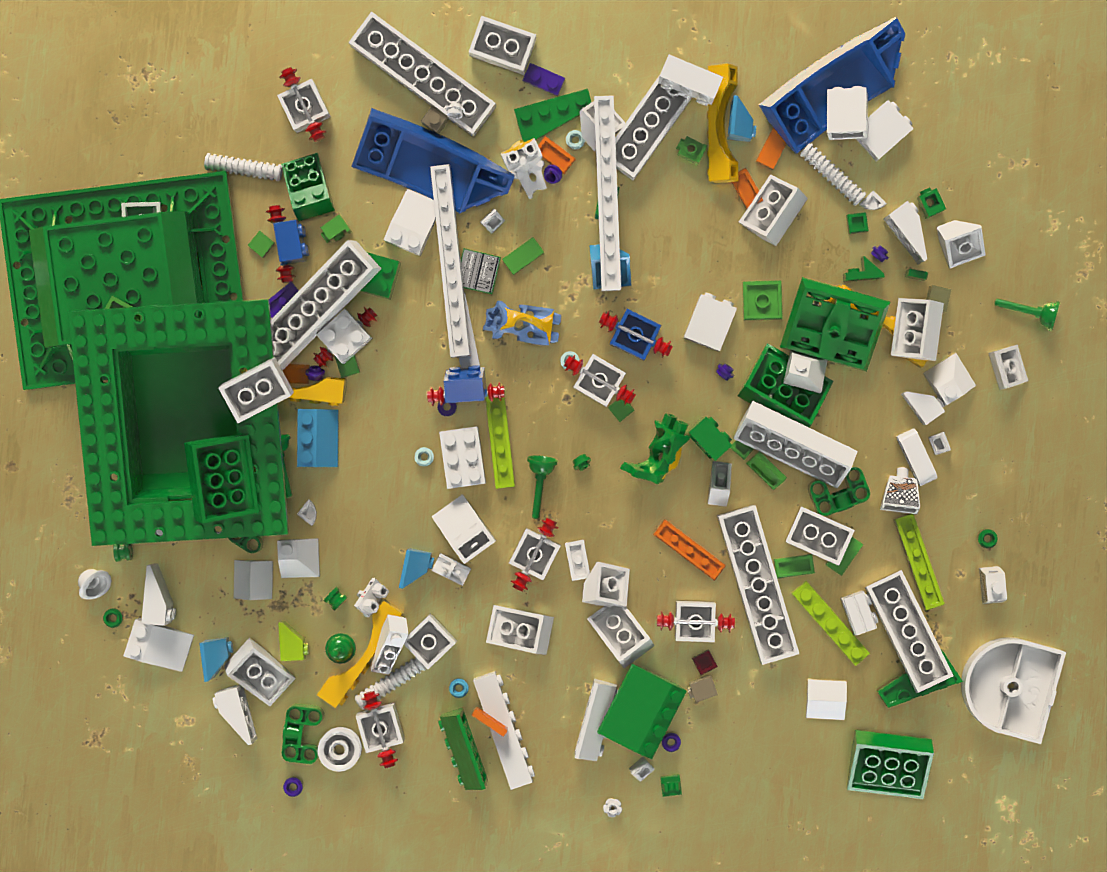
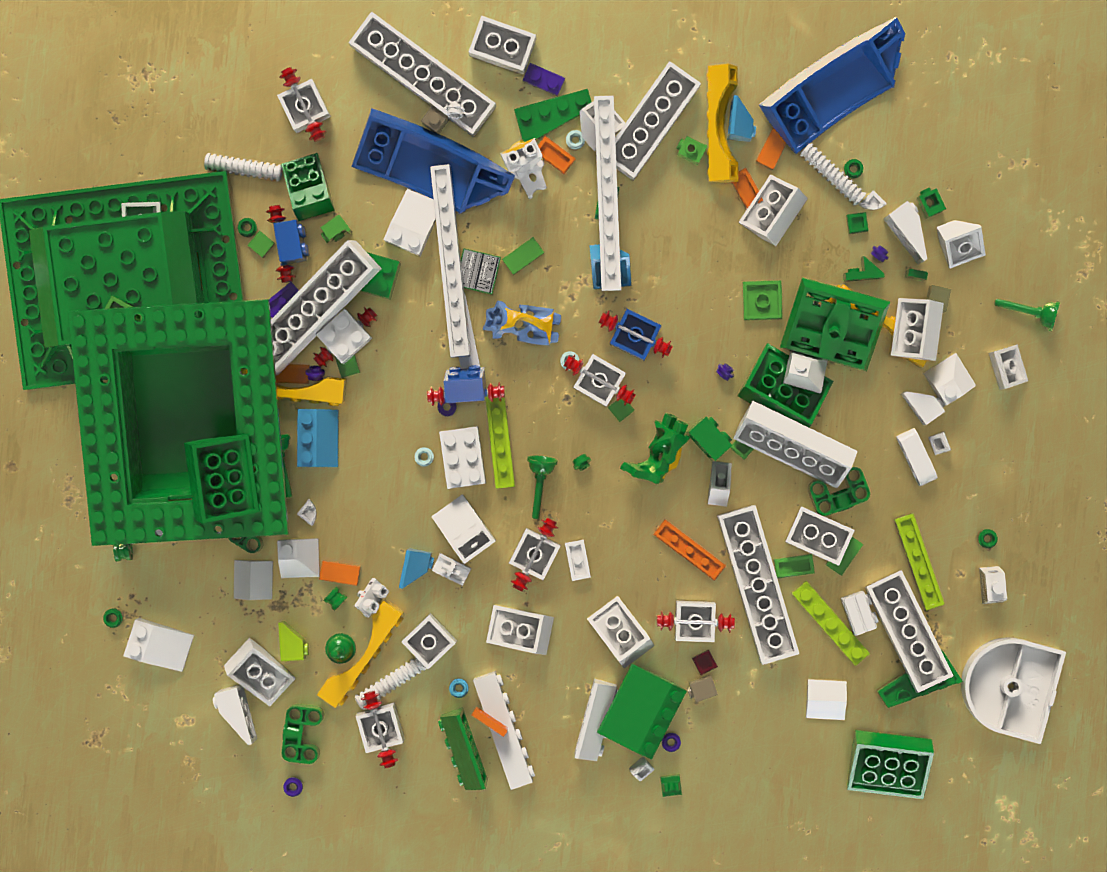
white hat [78,569,112,600] -> none
white slope [141,563,176,626] -> none
dark azure slope [199,637,233,682] -> none
white brick [219,357,294,423] -> none
white wheel [318,727,362,772] -> none
white slope [371,615,408,675] -> none
white slope [480,209,505,234] -> none
dark purple plate [544,165,562,184] -> none
white slope [582,562,630,607] -> none
white plate [603,798,622,817] -> none
white brick [658,55,723,106] -> none
white brick [683,293,737,352] -> none
bright green tile [746,451,787,490] -> none
white brick [827,86,868,140] -> none
white brick [856,100,914,162] -> none
torso [880,467,920,514] -> none
none -> green plate [238,218,257,237]
none -> orange tile [319,560,361,586]
none -> green plate [844,159,863,179]

